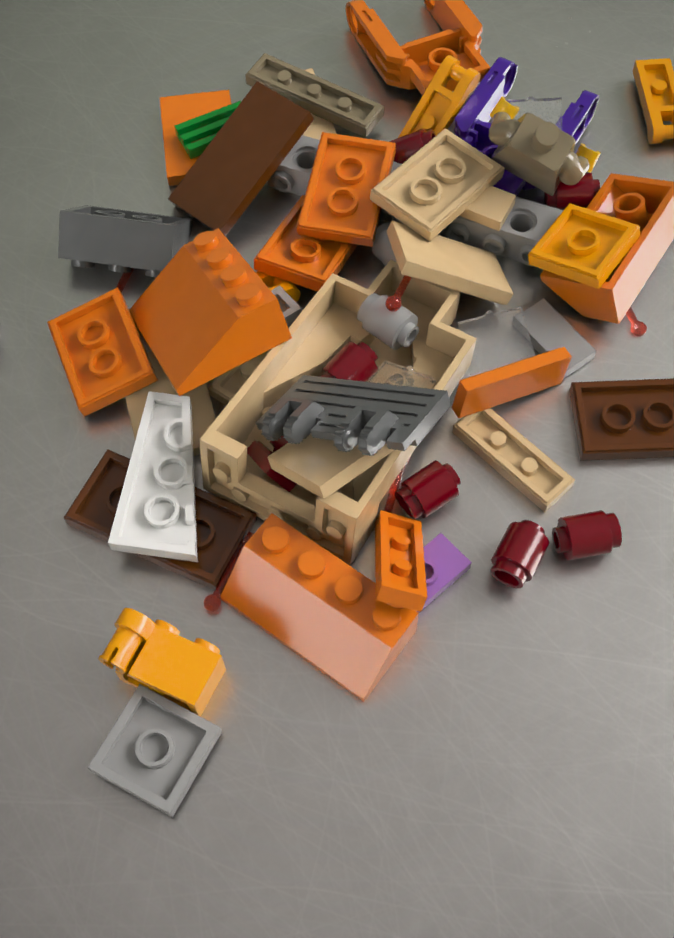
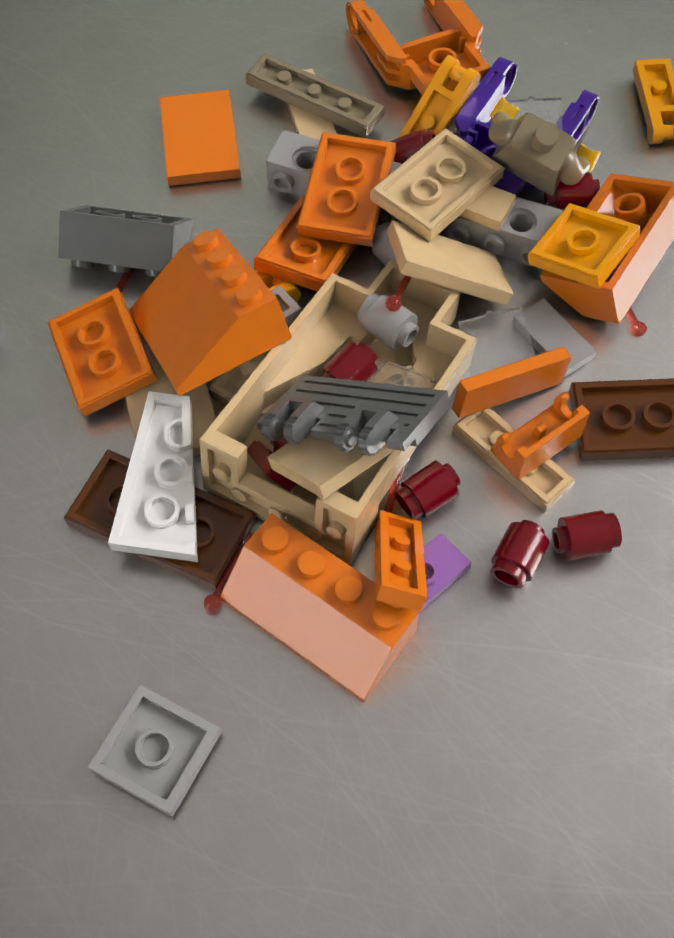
light orange hinge [98,607,226,717] -> none
reddish brown tile [168,81,314,236] -> none
green tile [174,101,241,159] -> none
none -> orange hinge [490,392,590,480]

